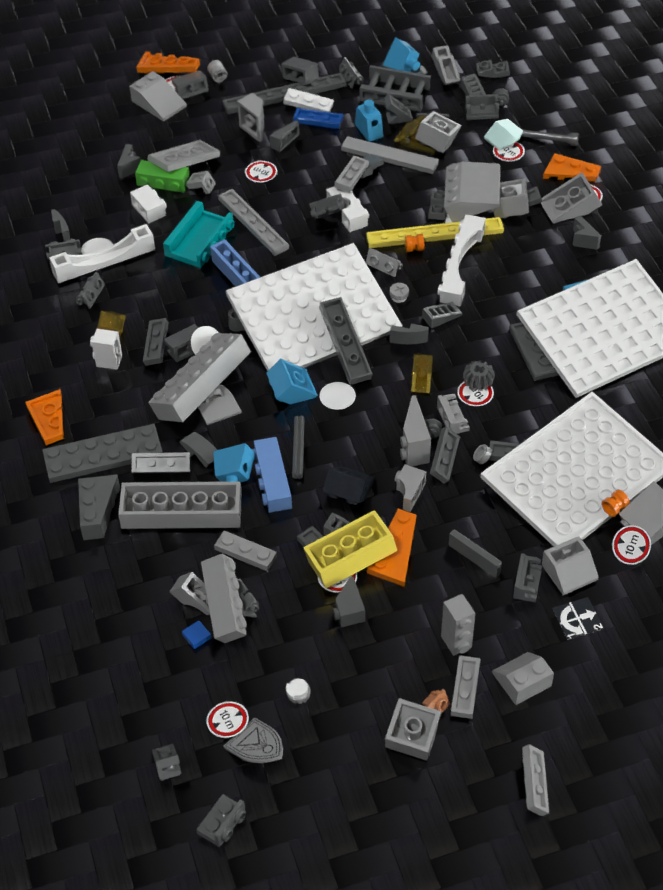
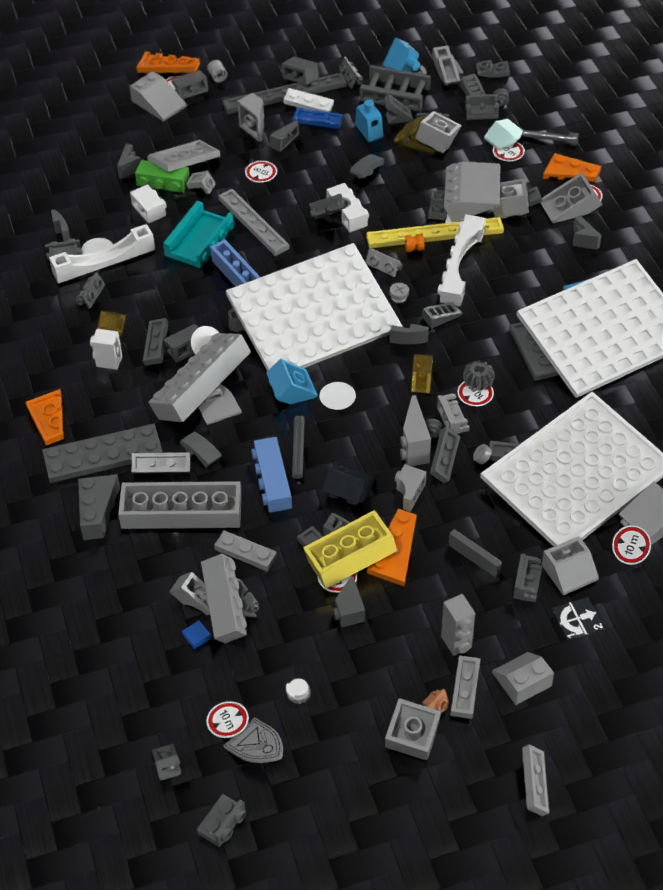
dark azure torso [213,443,255,482] -> none
dark grey piece [319,297,372,385] -> none
light grey plate [334,156,369,193] -> none
light grey tile [341,136,439,174] -> none
orange wheel [601,489,630,517] -> none

